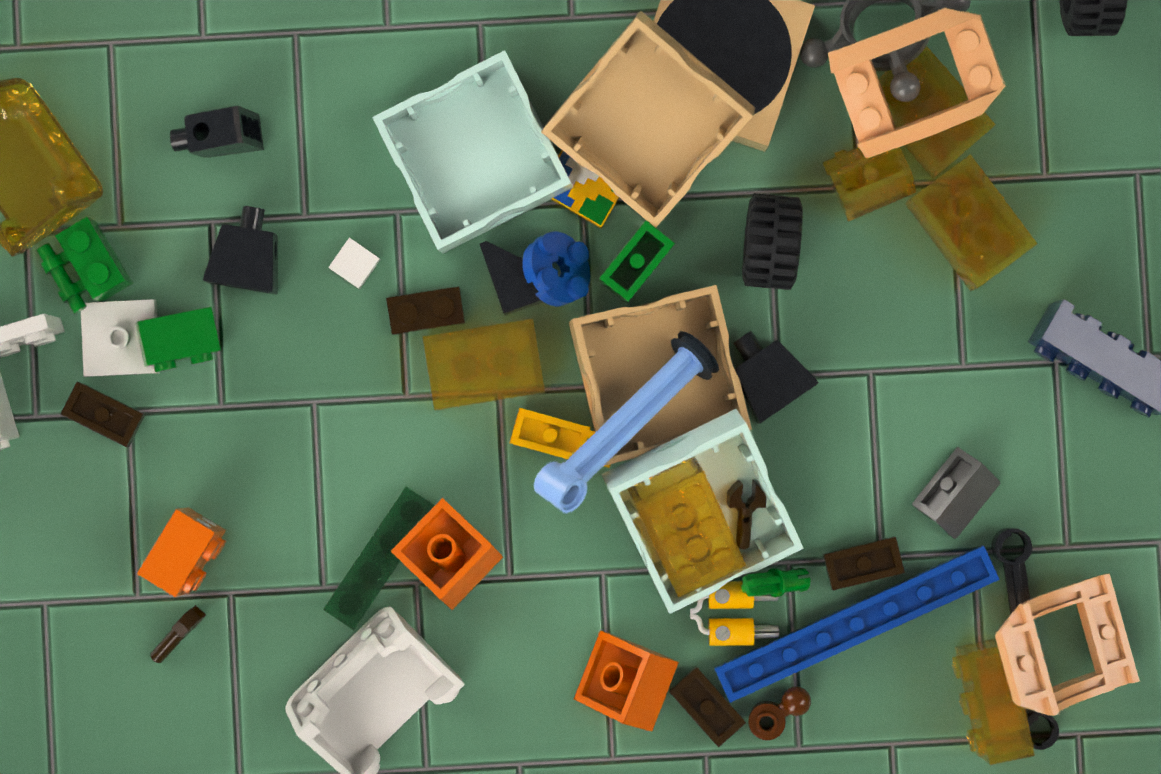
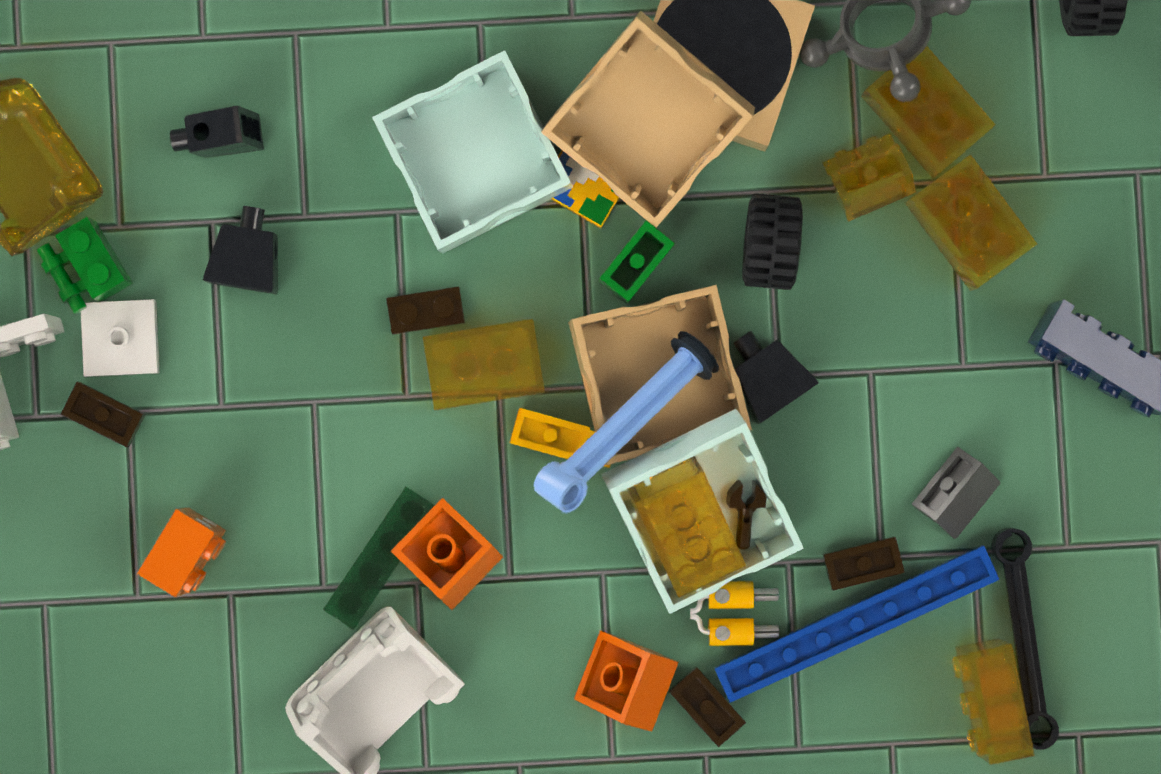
green brick [135,307,221,372] -> none
dark brown bar [150,605,206,663] -> none
white tile [328,237,381,289] -> none
black slope [479,241,543,316] -> none
blue plate [523,231,590,307] -> none
green axle [741,568,811,597] -> none
reddish brown plate [748,686,811,740] -> none
light nougat wedge [828,7,1006,158] -> none
light nougat wedge [995,573,1139,716] -> none

